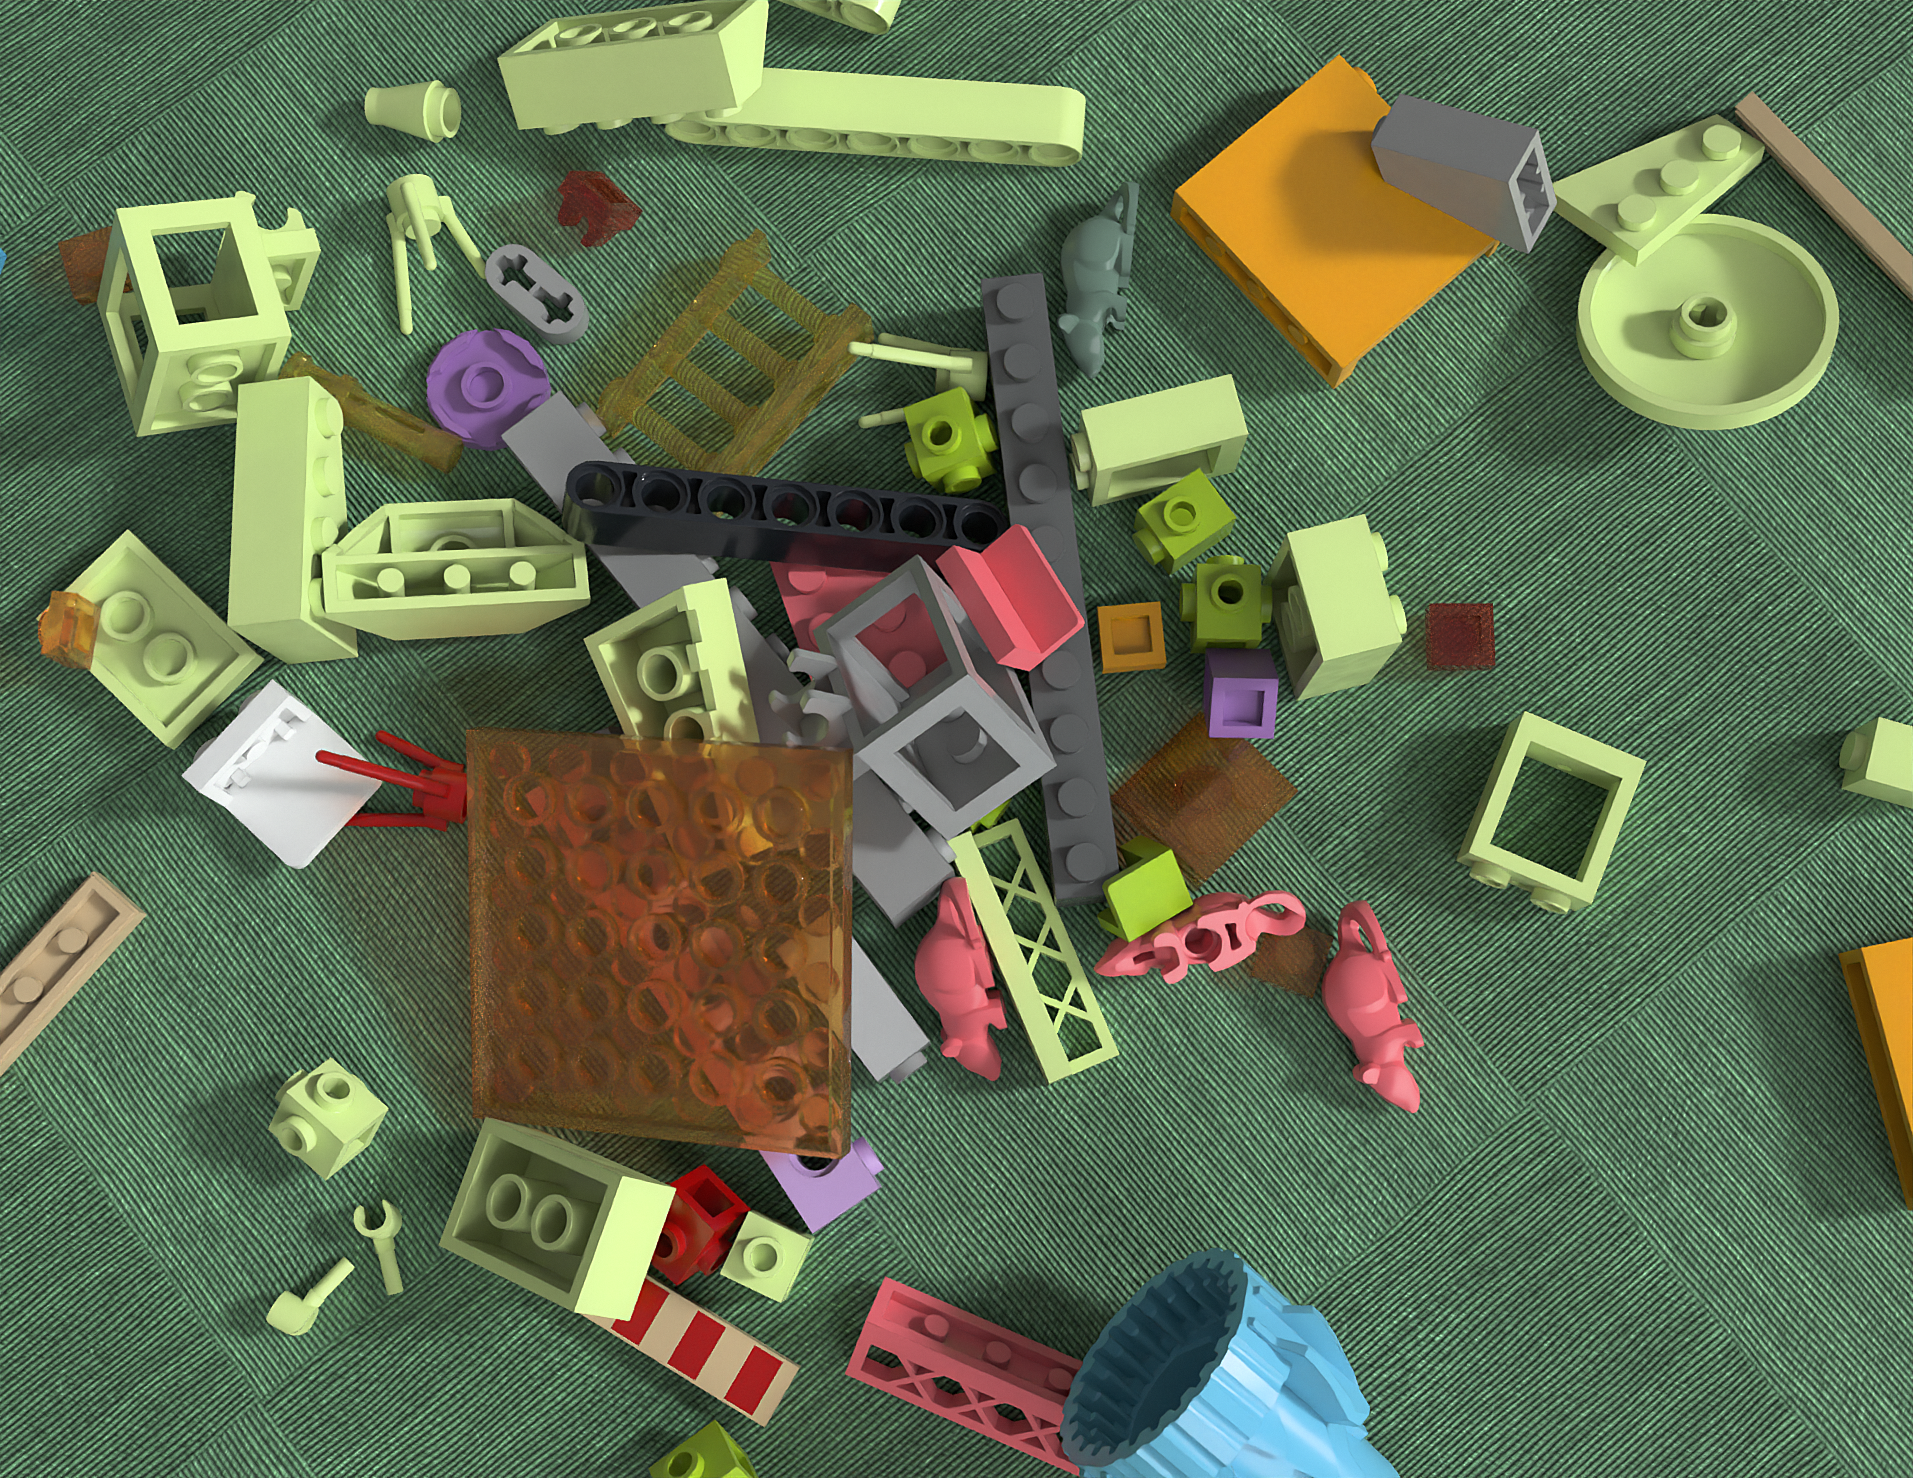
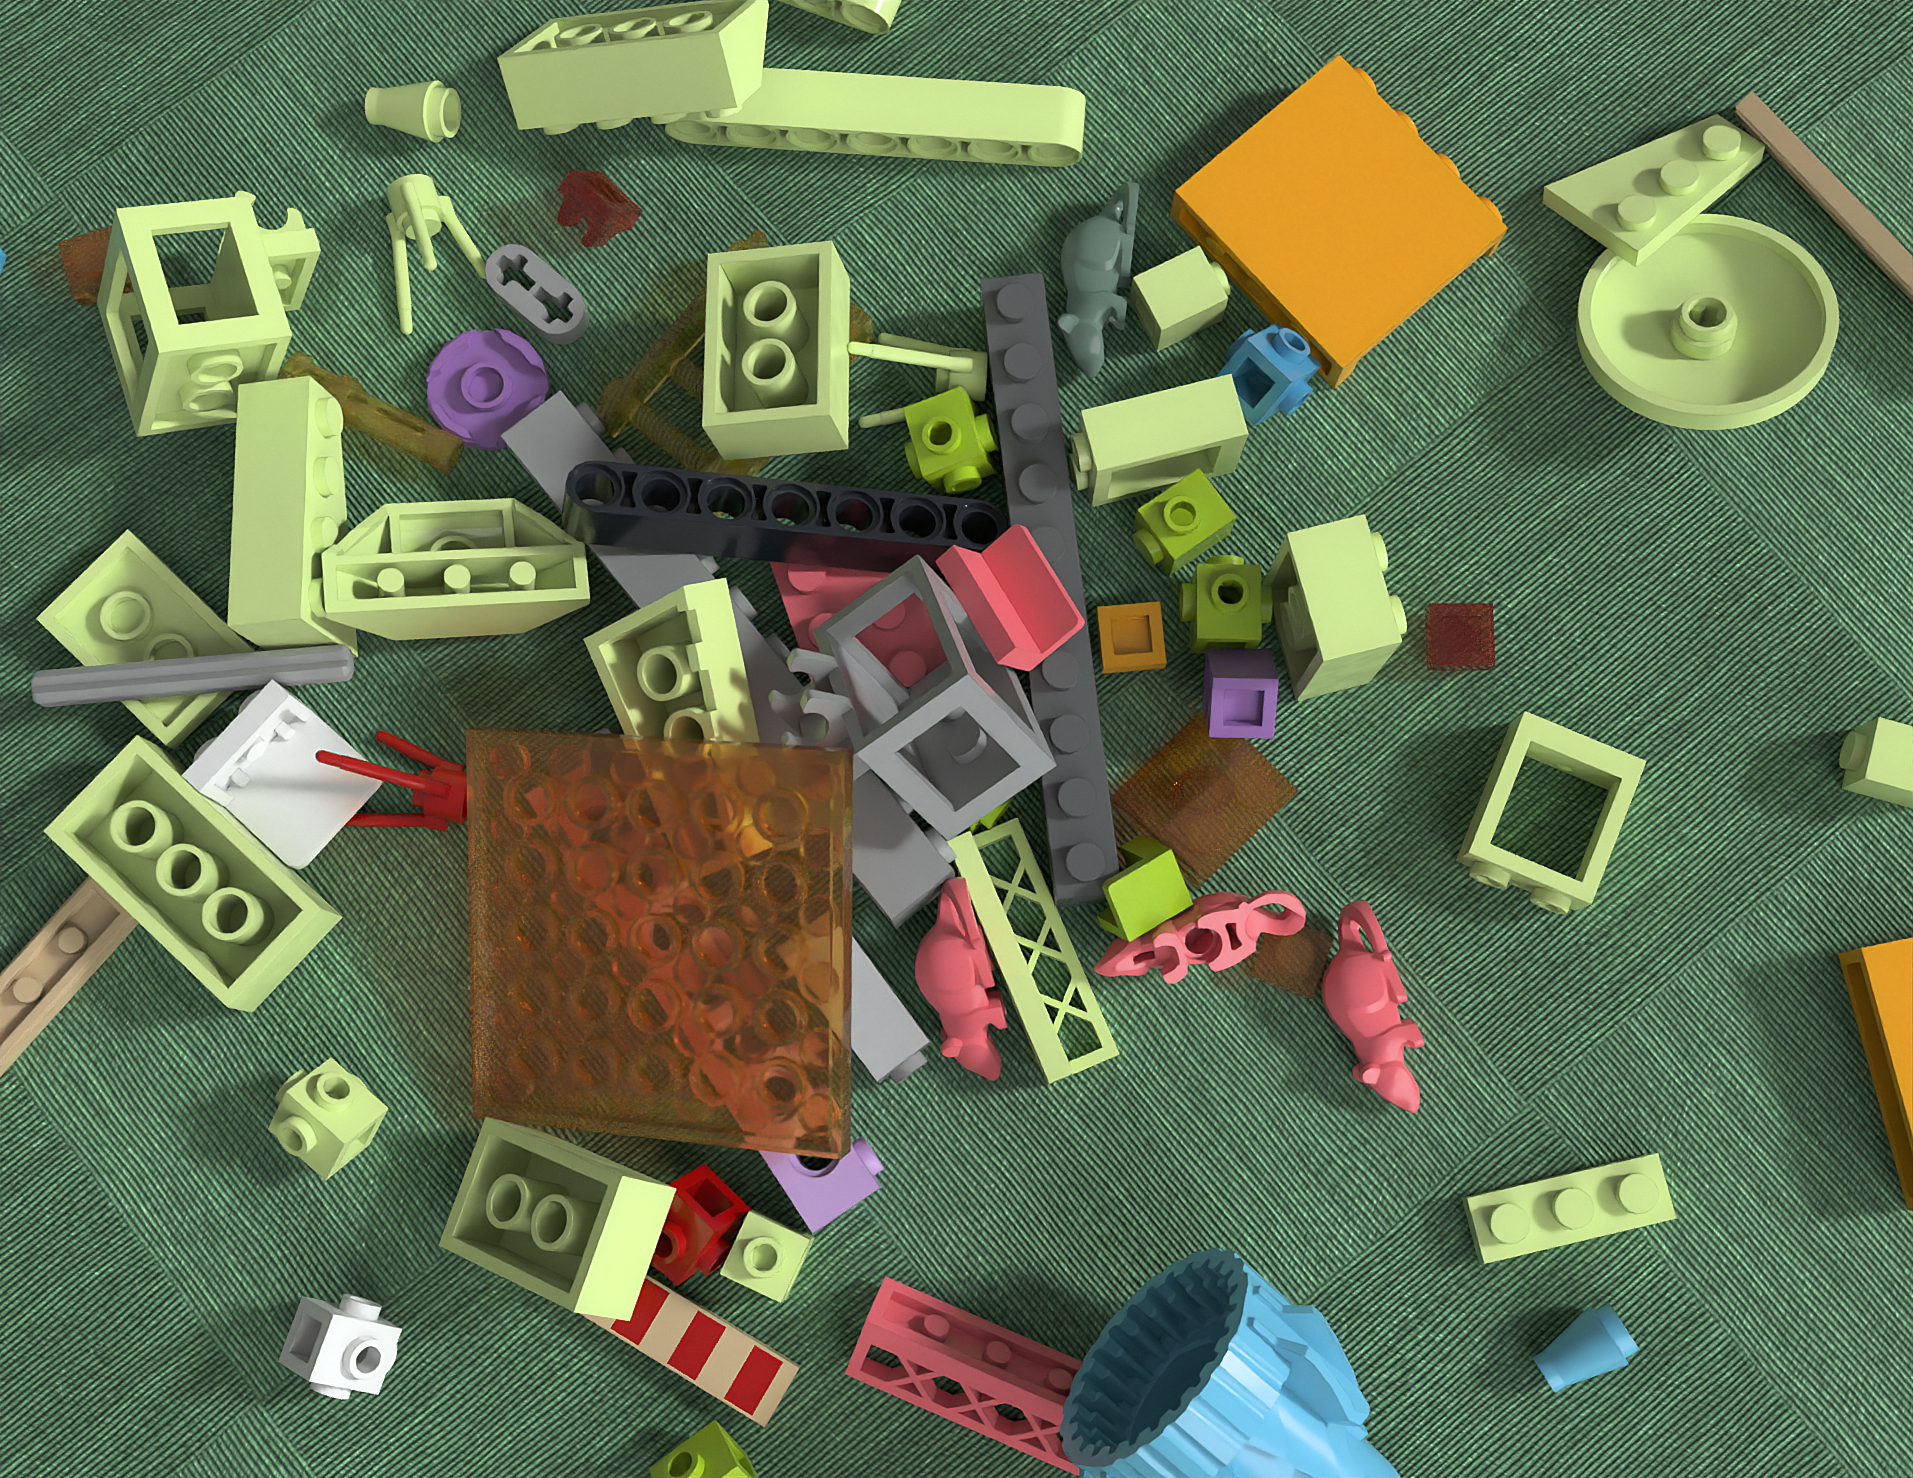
clear orange plate [38,591,101,670] -> none
yellowish green hand [266,1257,355,1336] -> none
yellowish green hand [353,1200,404,1295] -> none
light grey slope [1371,93,1557,254] -> none
none -> light grey axle [31,644,354,707]
none -> yellowish green brick [44,735,343,1013]
none -> white brick [278,1294,402,1399]
none -> yellowish green brick [702,240,850,461]
none -> yellowish green brick [1129,245,1231,352]
none -> dark azure brick [1216,323,1322,427]
none -> yellowish green plate [1462,1153,1677,1264]
none -> medium azure cone [1532,1303,1639,1393]

